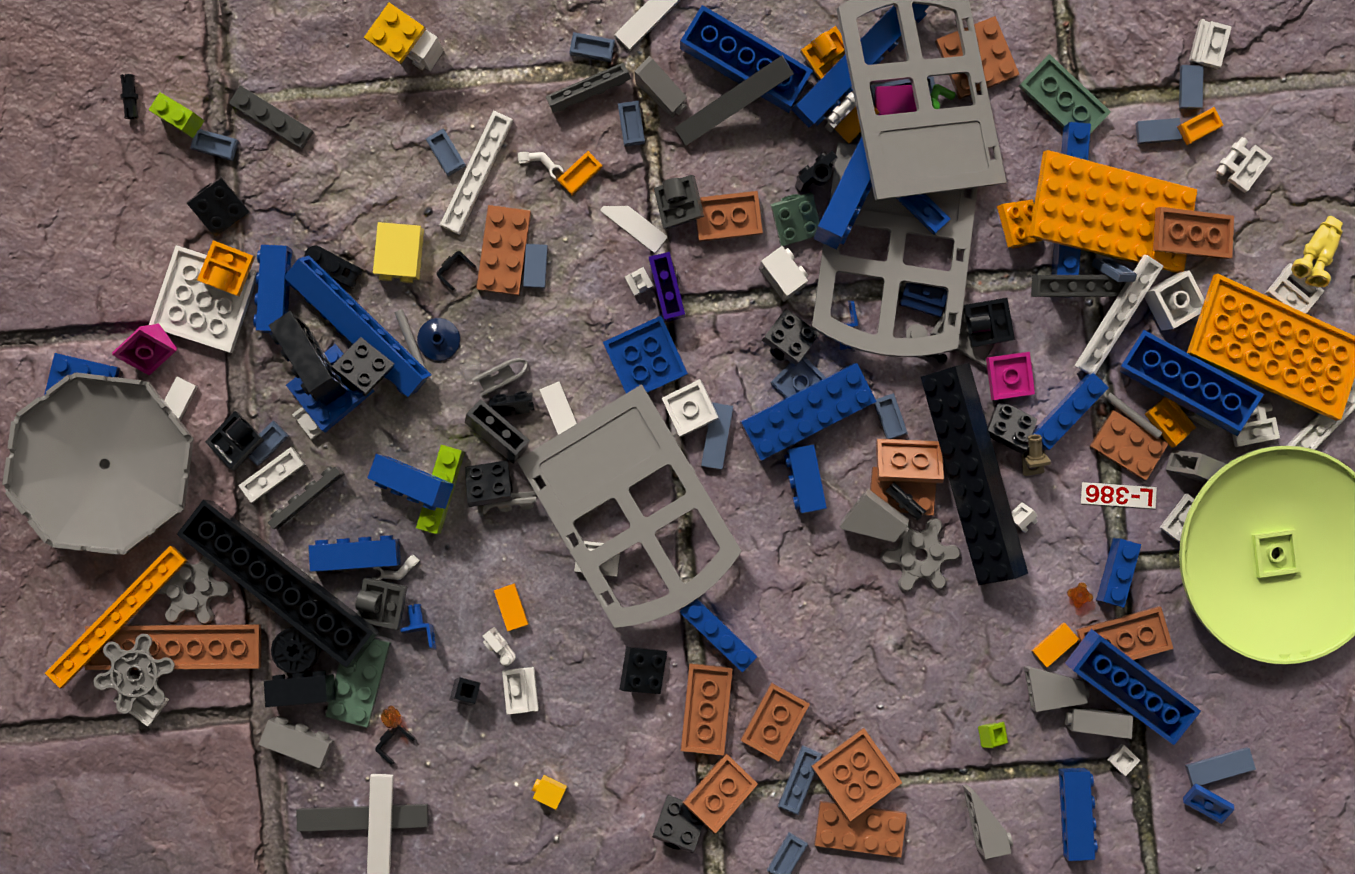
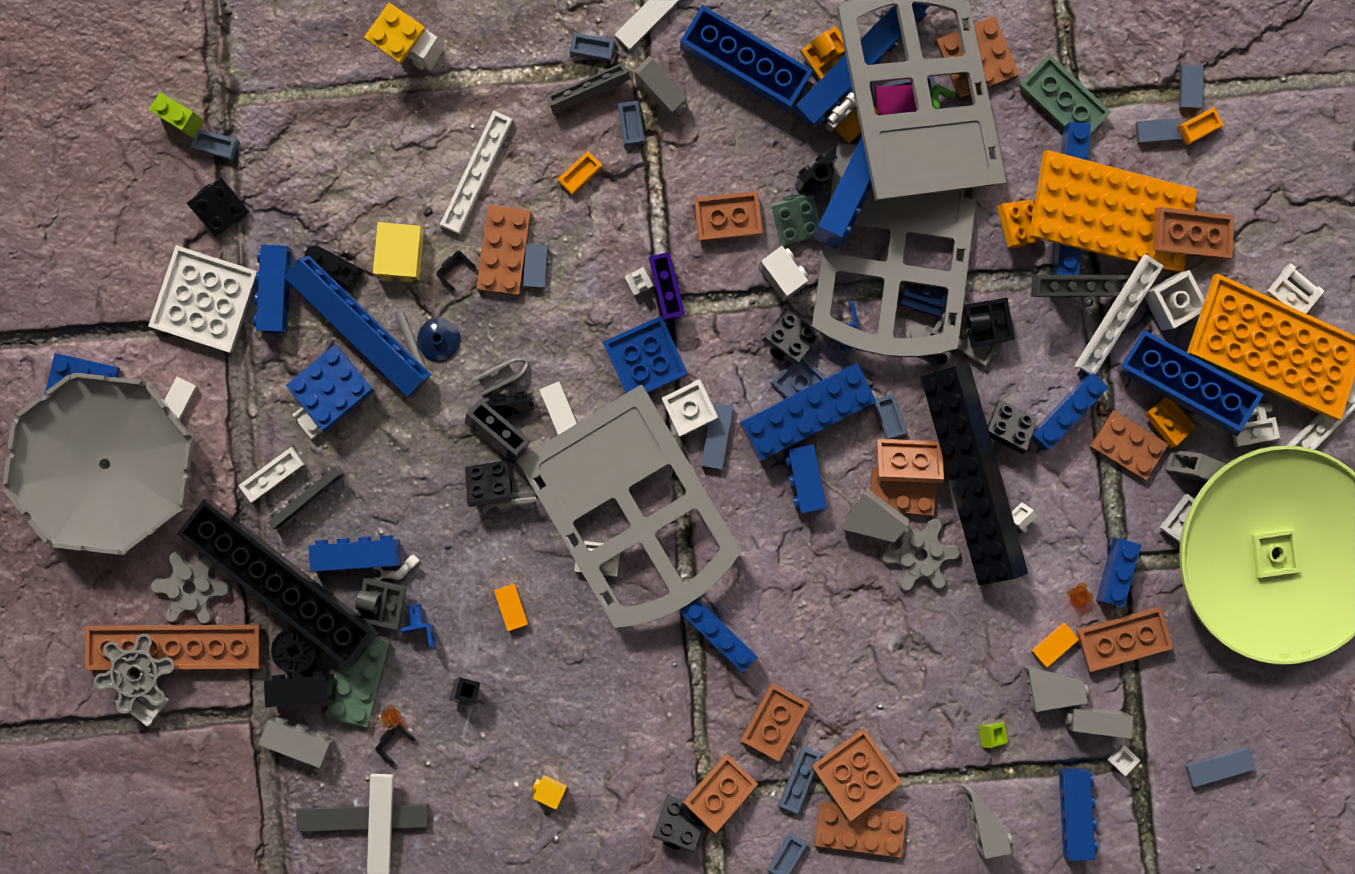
light orange plate [45,545,188,688] -> none
dark pink slope [112,323,177,375] -> none
black pin [120,74,139,119] -> none
light orange plate [197,240,255,297] -> none
black plate [205,411,264,471] -> none
dark grey plate [229,86,314,150] -> none
sand blue tile [249,421,289,466] -> none
black brick [268,311,347,406] -> none
black plate [331,337,394,397] -> none
blue brick [367,454,454,511] -> none
lime brick [416,445,465,534] -> none
sand blue tile [426,128,466,176] -> none
white plate [483,627,516,666] -> none
white plate [502,667,539,714] -> none
white arm [518,152,563,180] -> none
white sticker [601,206,667,253] -> none
black plate [619,646,667,694] -> none
dark grey plate [654,175,704,230] -> none
dark grey tile [675,55,794,146] -> none
nougat plate [681,663,733,755] -> none
black pin [885,482,926,521] -> none
blue plate [896,194,951,235] -> none
dark pink tile [986,352,1035,400] -> none
dark tan bracket [1021,434,1051,476] -> none
blue brick [1065,629,1201,745] -> none
white sticker [1081,482,1157,509] -> none
sand blue tile [1092,258,1137,282] -> none
light grey bar [1105,392,1163,439] -> none
blue plate [1183,783,1234,824] -> none
white plate [1189,19,1231,69] -> none
white plate [1216,137,1273,193] -> none
light yellow piece [1291,216,1343,287] -> none

